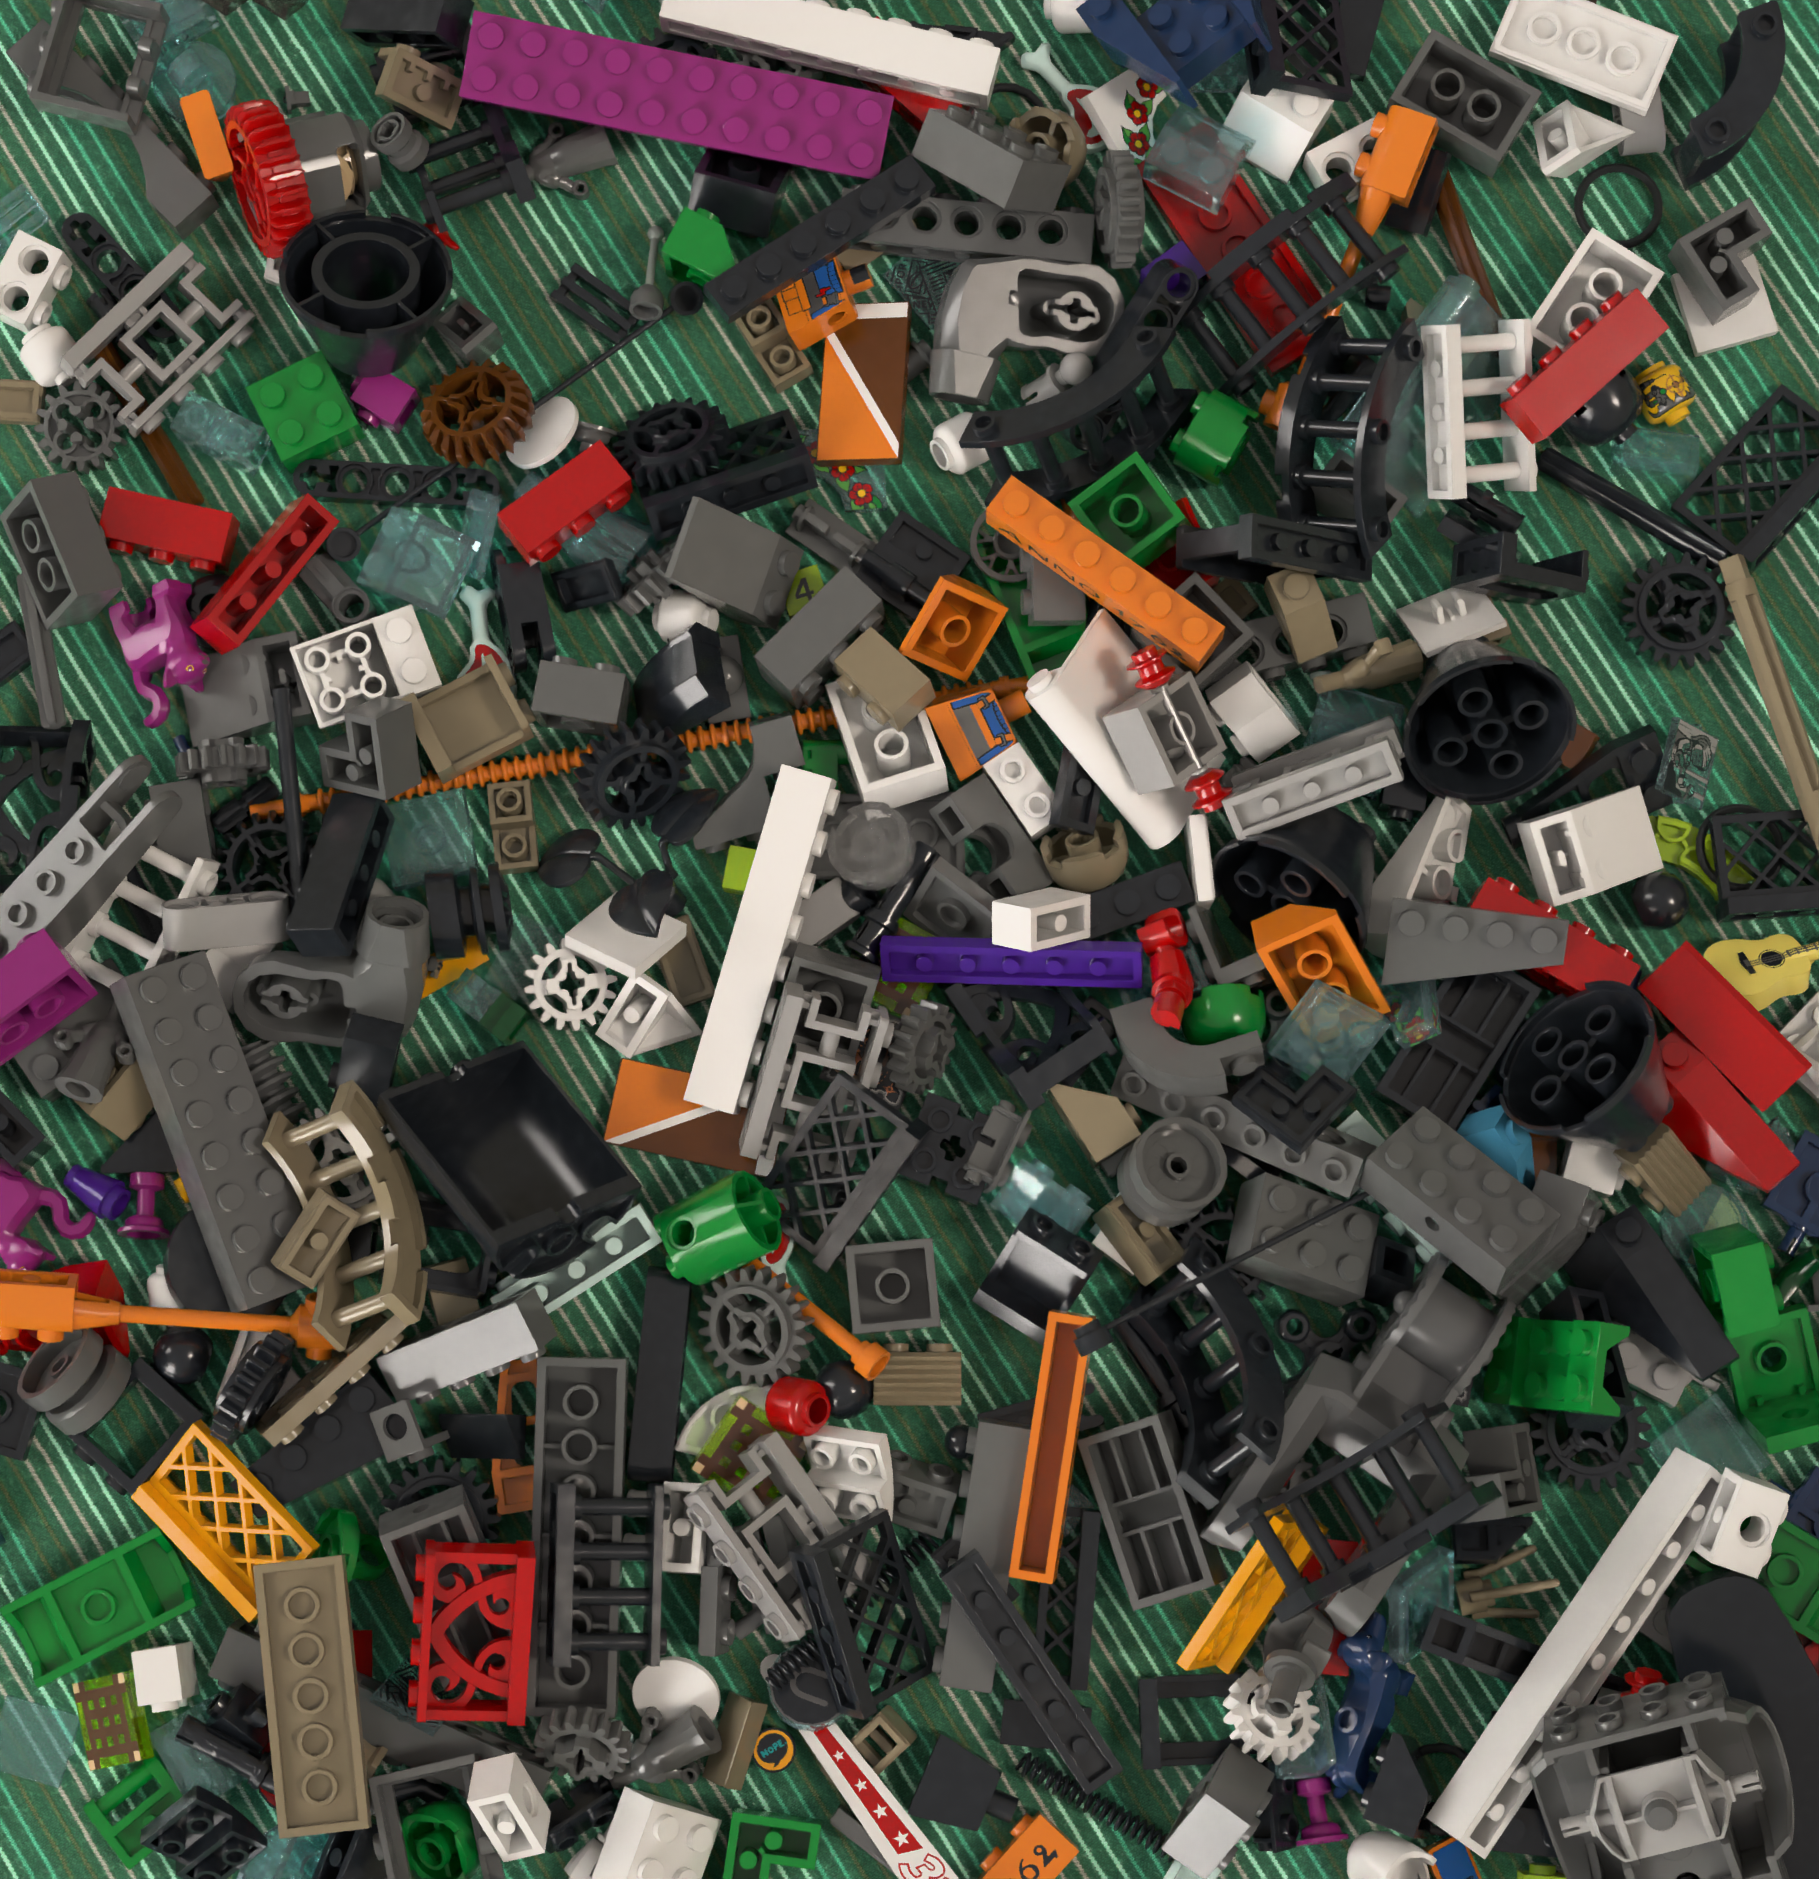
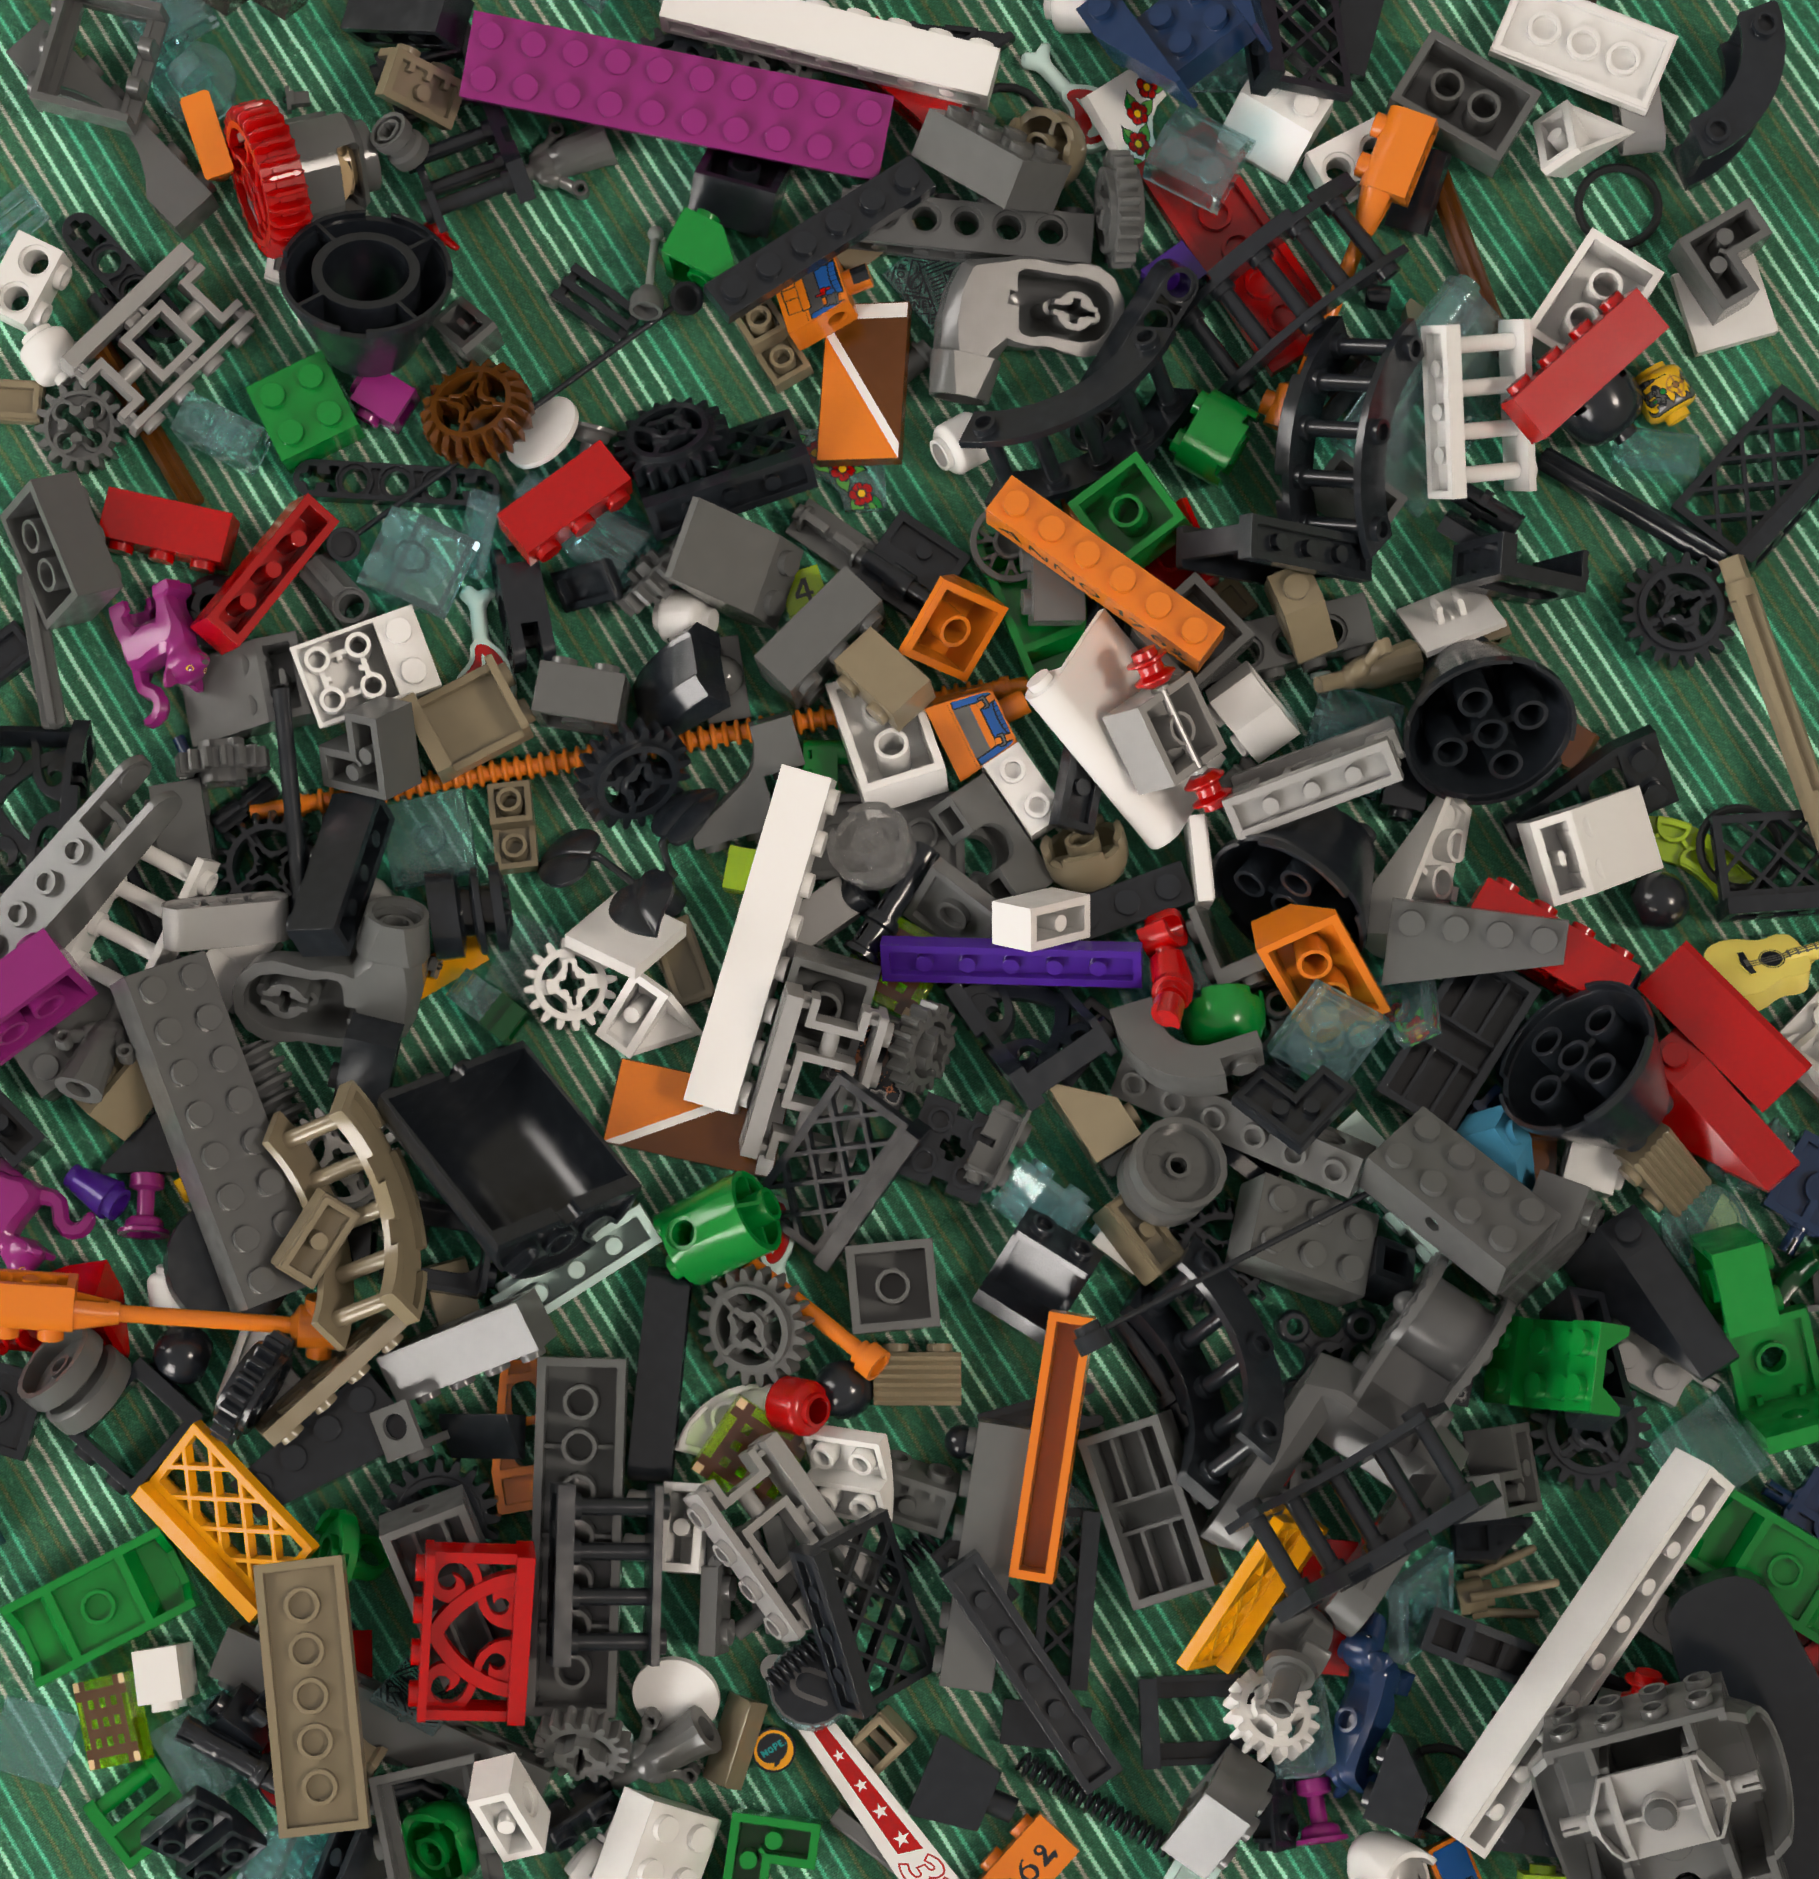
light grey pin [1021,352,1093,405] -> none
piece [1655,717,1719,810] -> none
white brick [1693,1467,1790,1579] -> none

